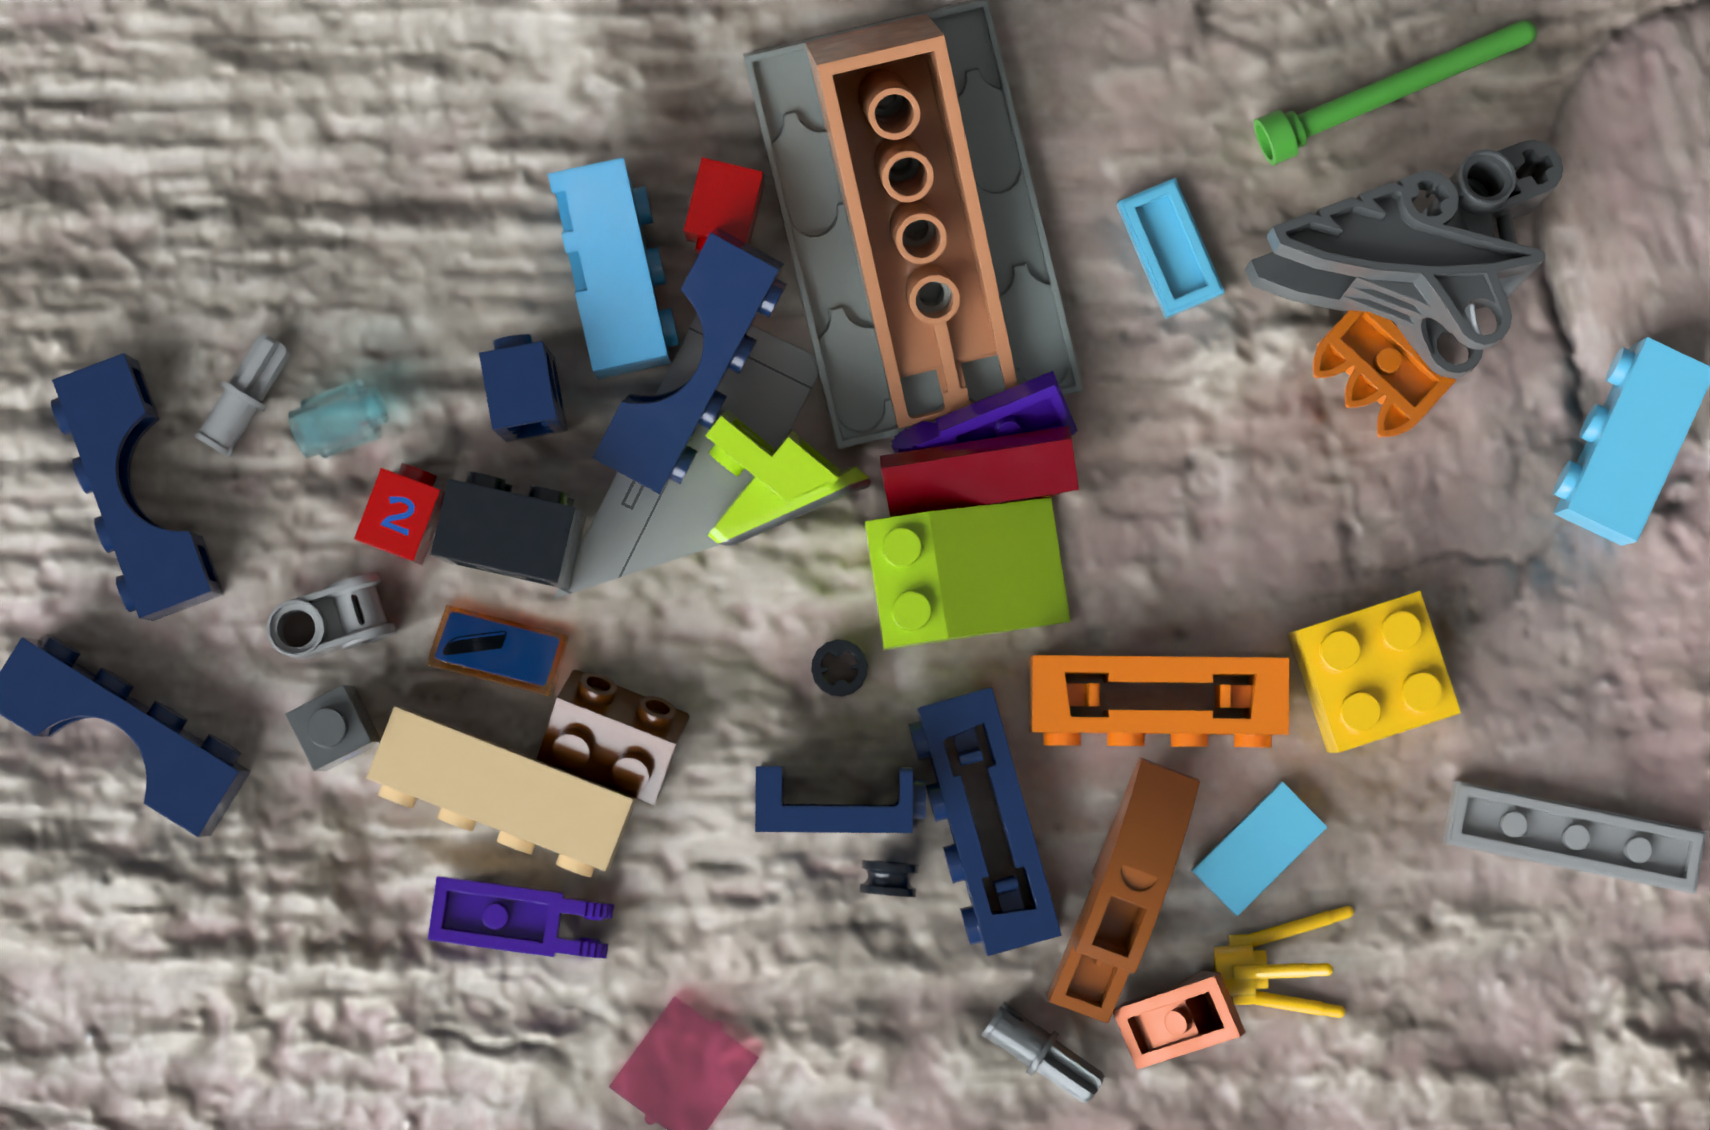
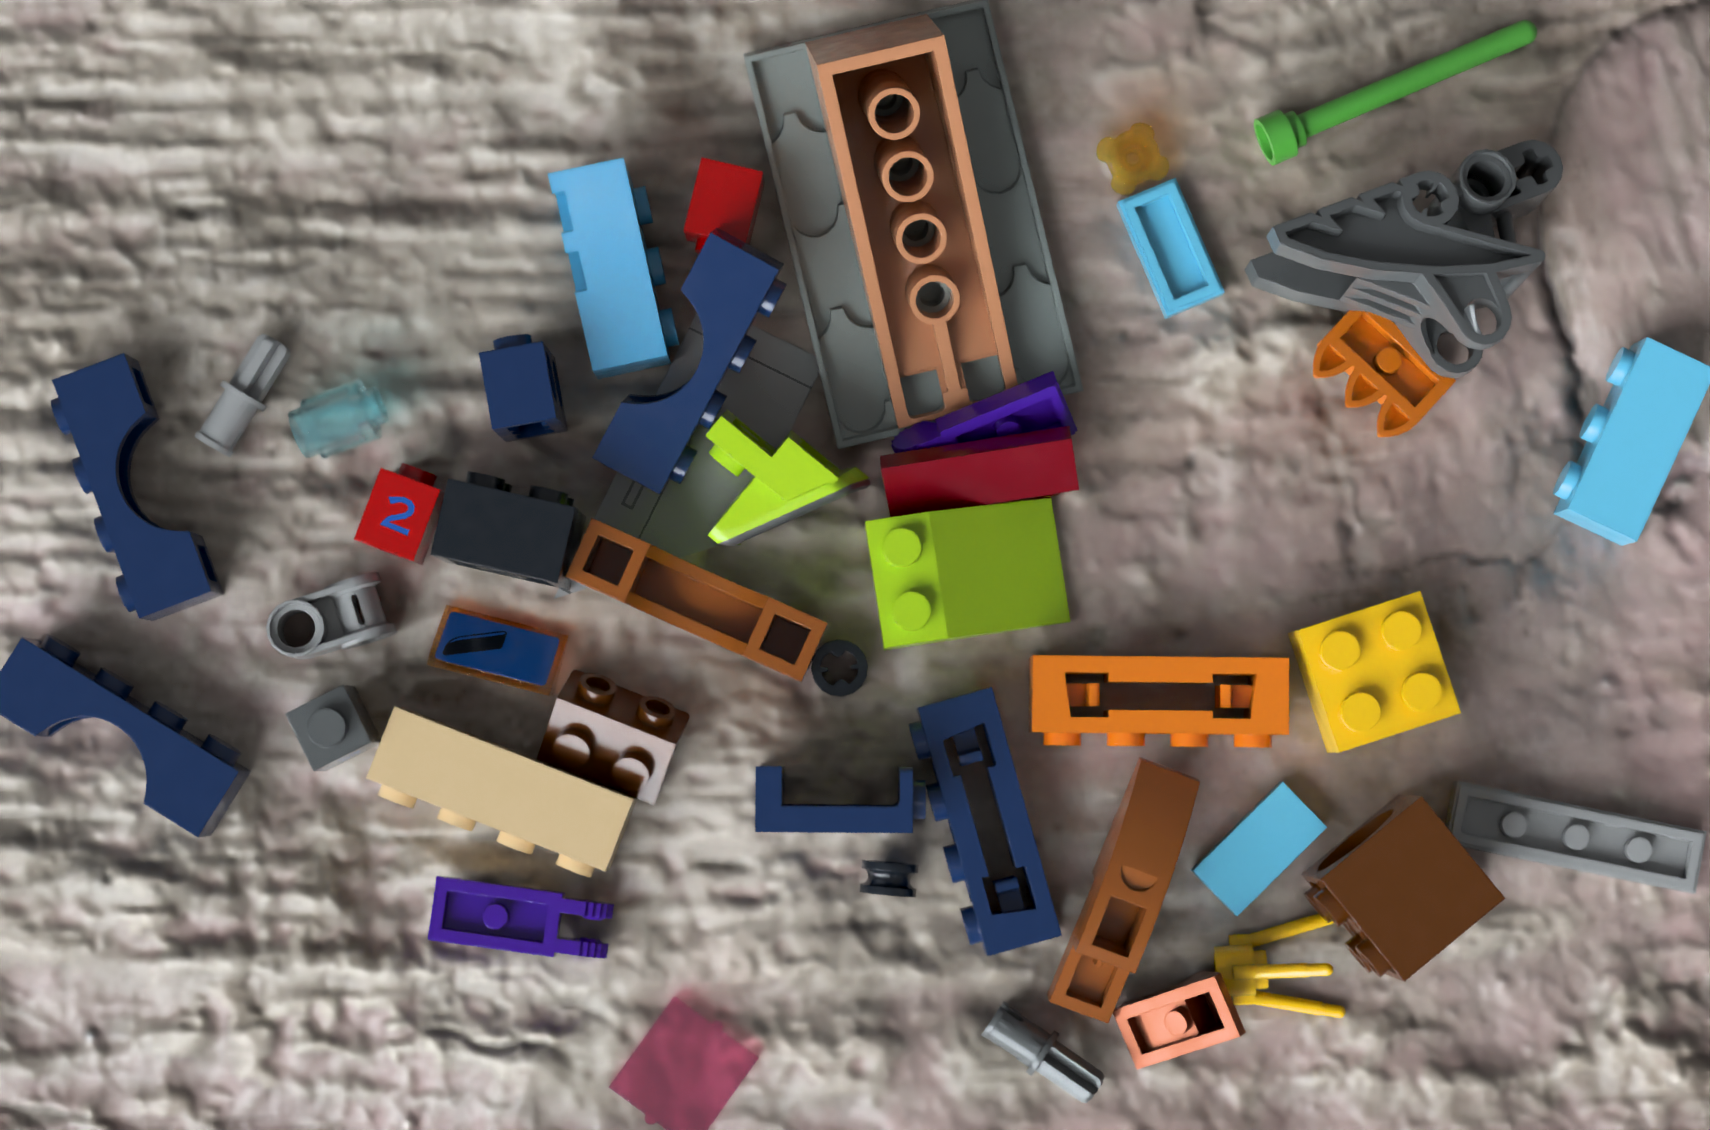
none -> dark orange arch [565,518,828,683]
none -> clear yellow plate [1096,122,1169,195]
none -> reddish brown brick [1301,794,1505,982]

